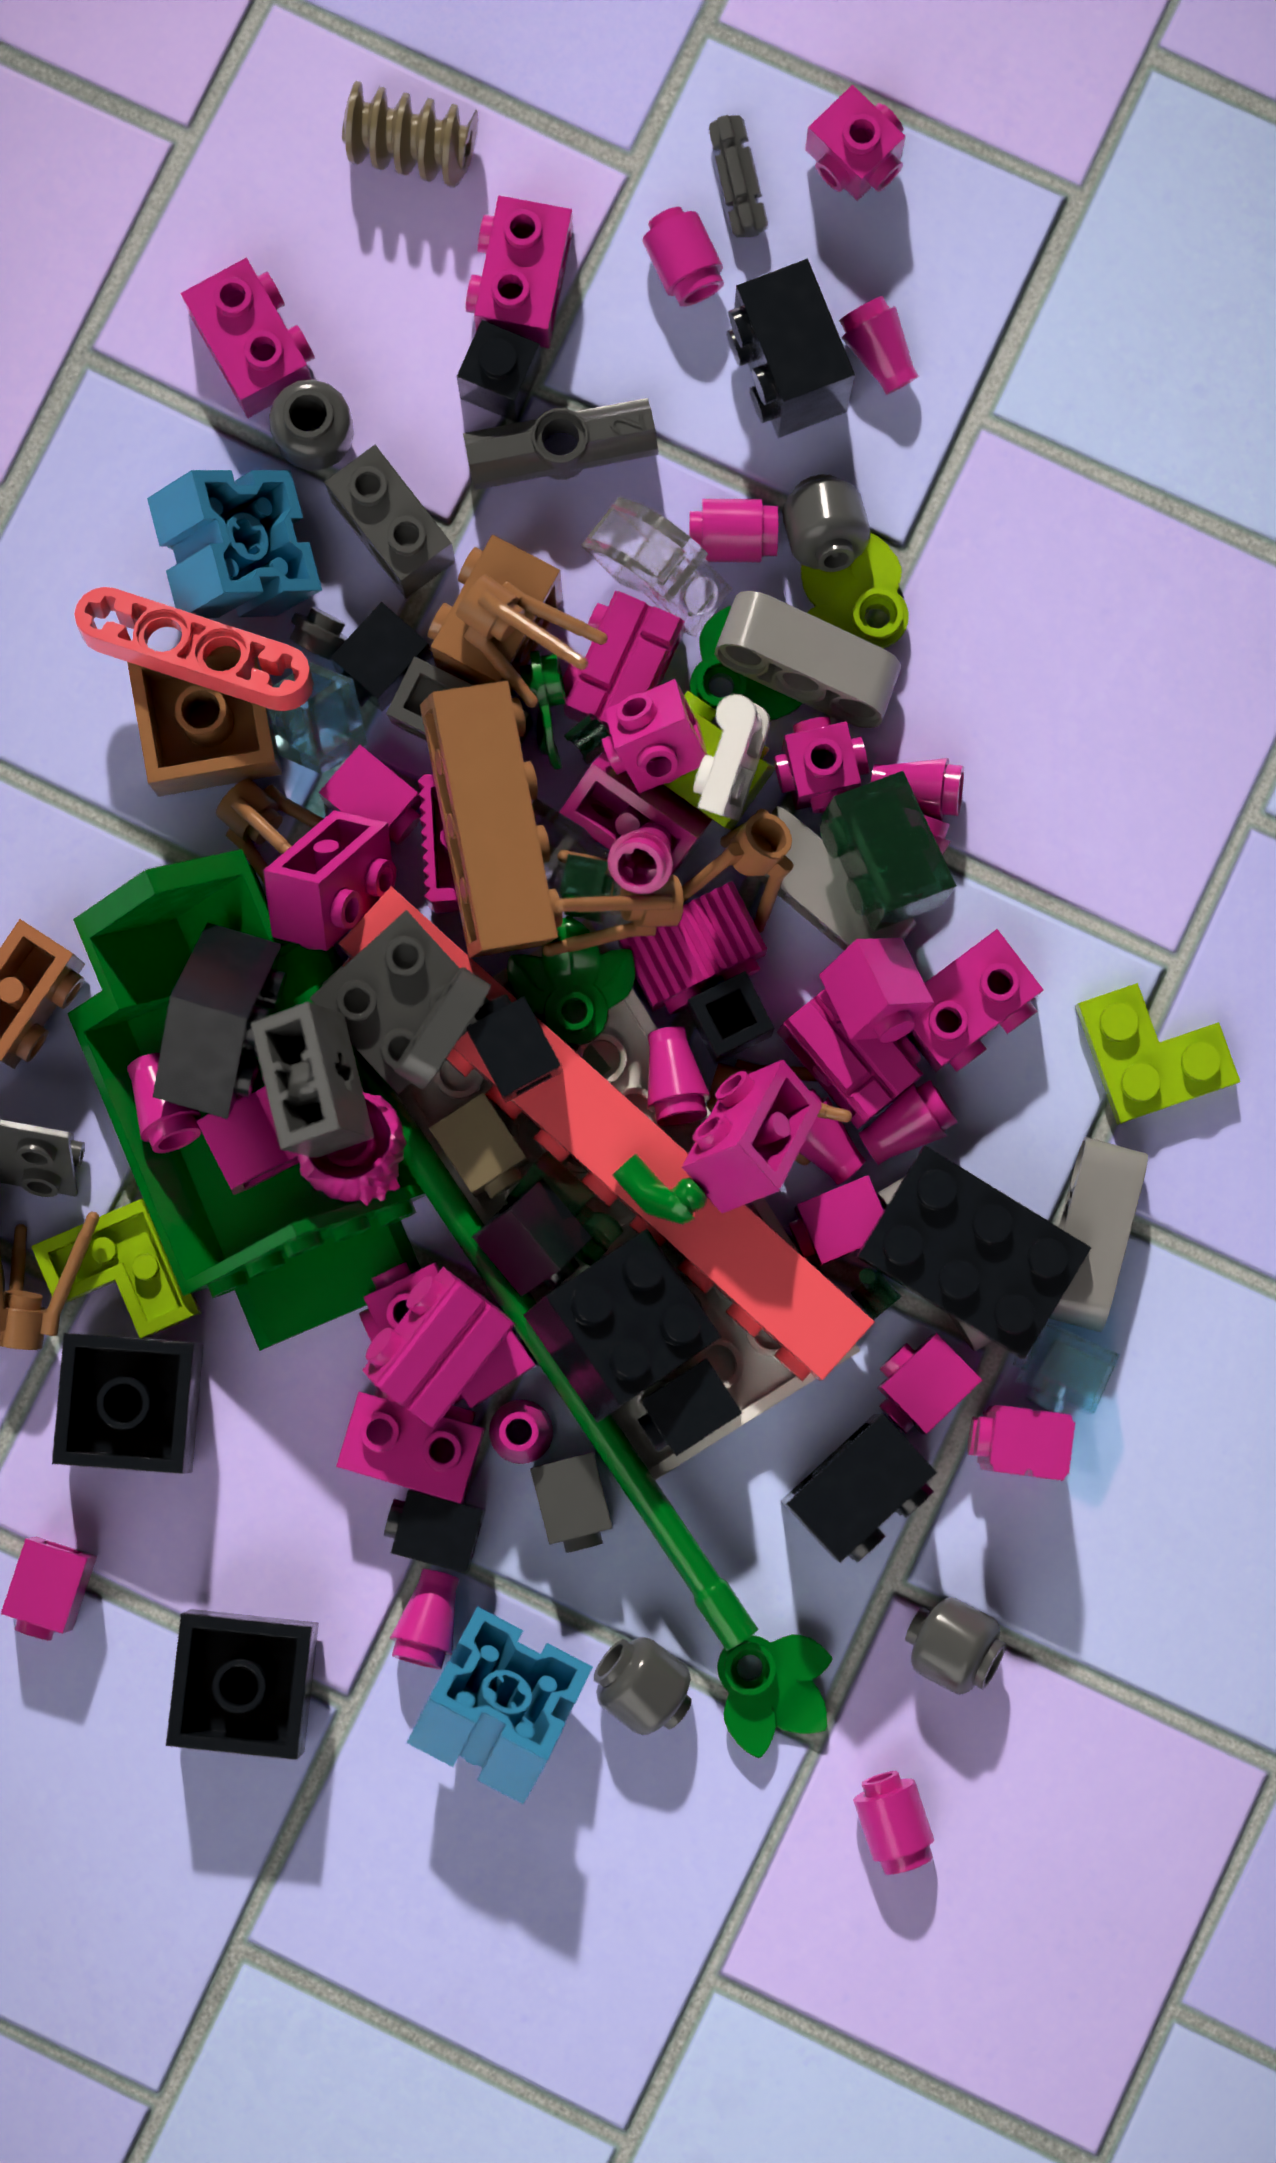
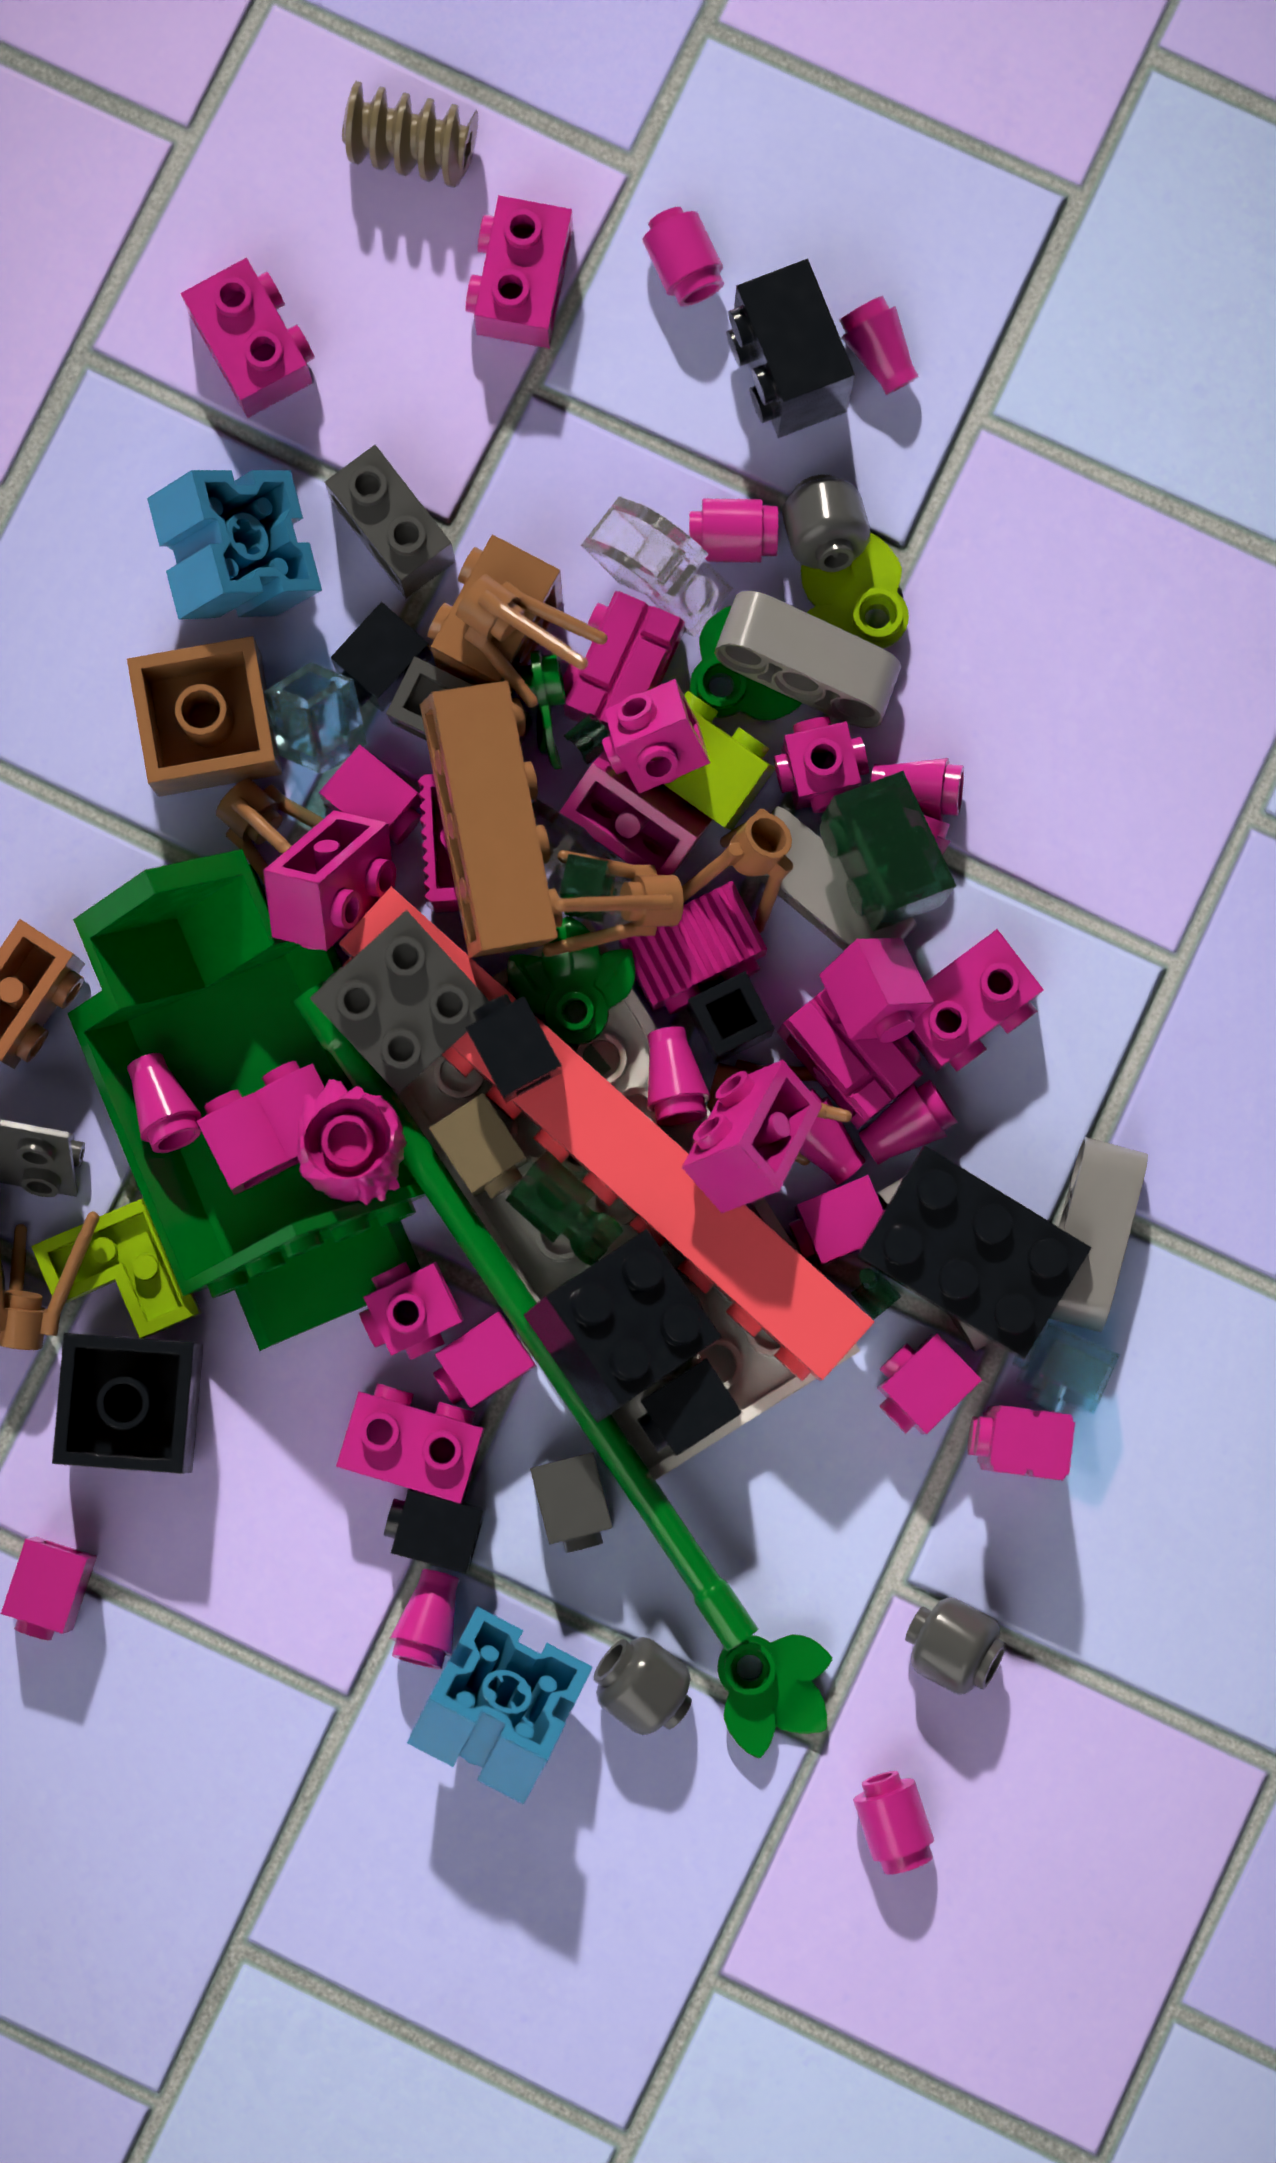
coral beam [74,587,314,712] -> none
black brick [153,922,287,1119] -> none
black brick [166,1609,319,1760] -> none
dark grey brick [251,1002,374,1158] -> none
dark grey head [269,379,354,471] -> none
dark grey plate [289,607,348,661] -> none
dark pink brick [362,1267,515,1428] -> none
dark grey beam [394,967,491,1090] -> none
black brick [456,320,542,422] -> none
dark grey piece [463,398,658,490] -> none
black brick [472,1178,592,1297] -> none
dark pink cone [489,1399,553,1464] -> none
dark pink cone [608,823,672,894] -> none
green arm [612,1154,707,1224] -> none
white plate [693,694,771,821] -> none
dark grey axle [708,115,768,238] -> none
black brick [781,1414,937,1563] -> none
dark pink brick [805,84,906,201] -> none
lime plate [1075,983,1241,1125] -> none

